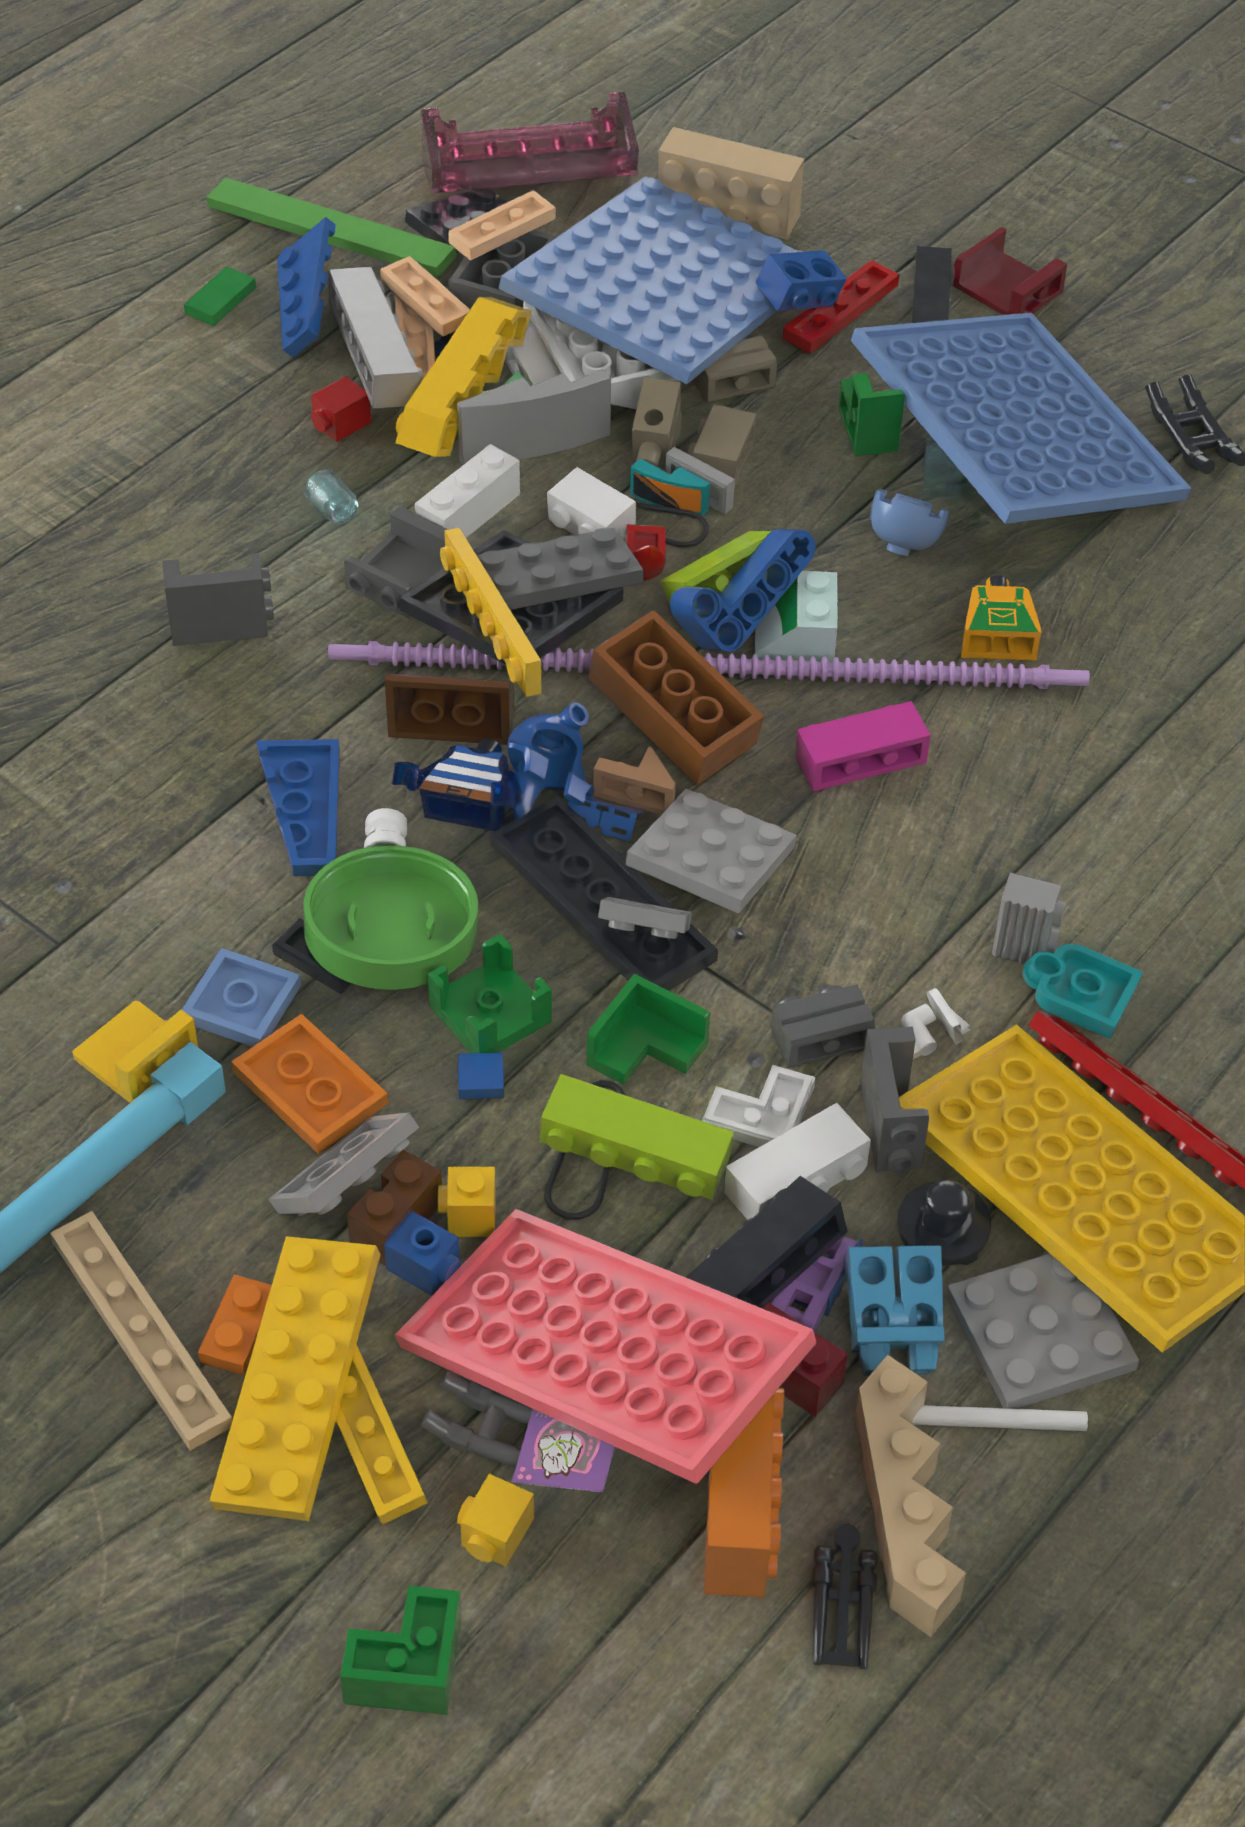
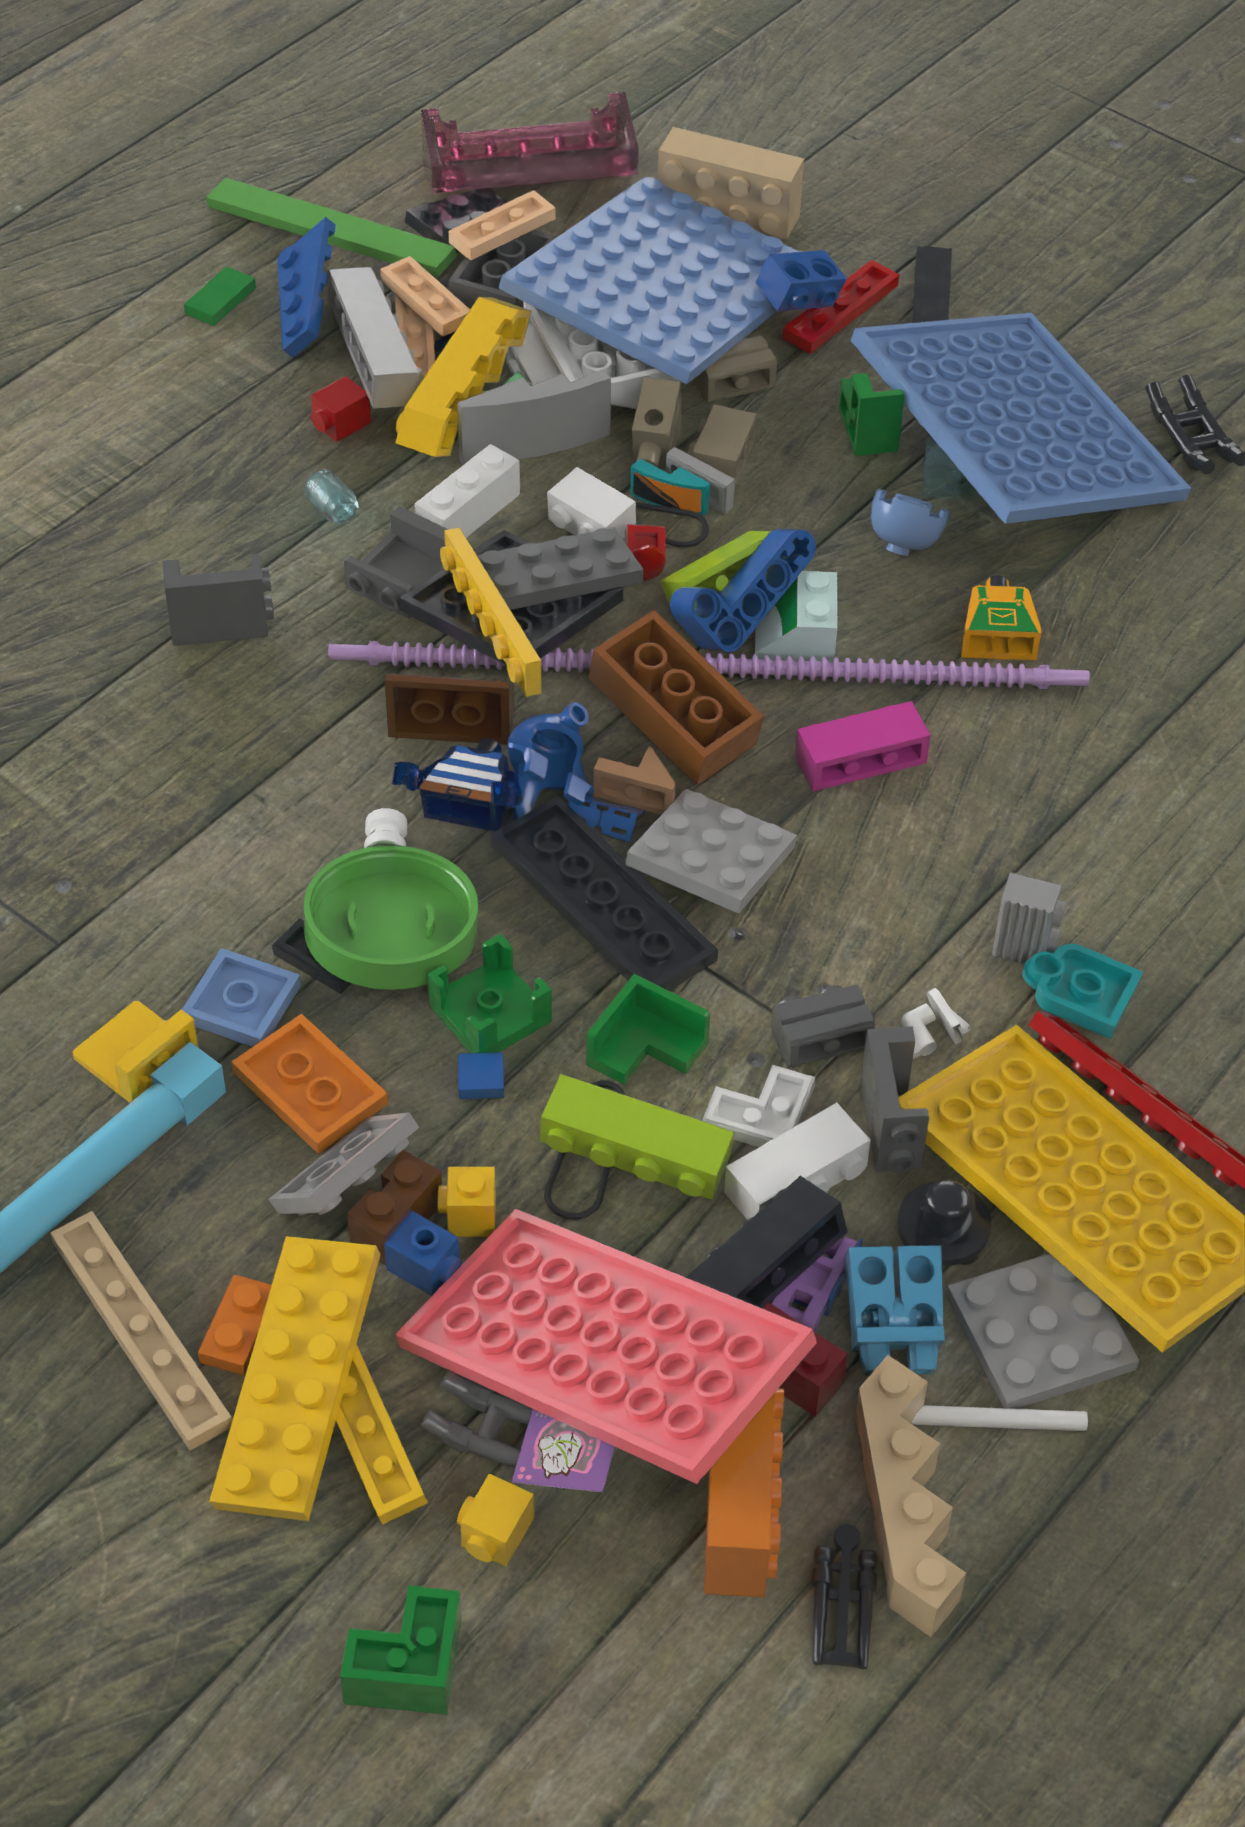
blue wing [256,739,340,876] -> none
light grey plate [598,897,692,939] -> none
dark red panel [953,227,1067,315] -> none

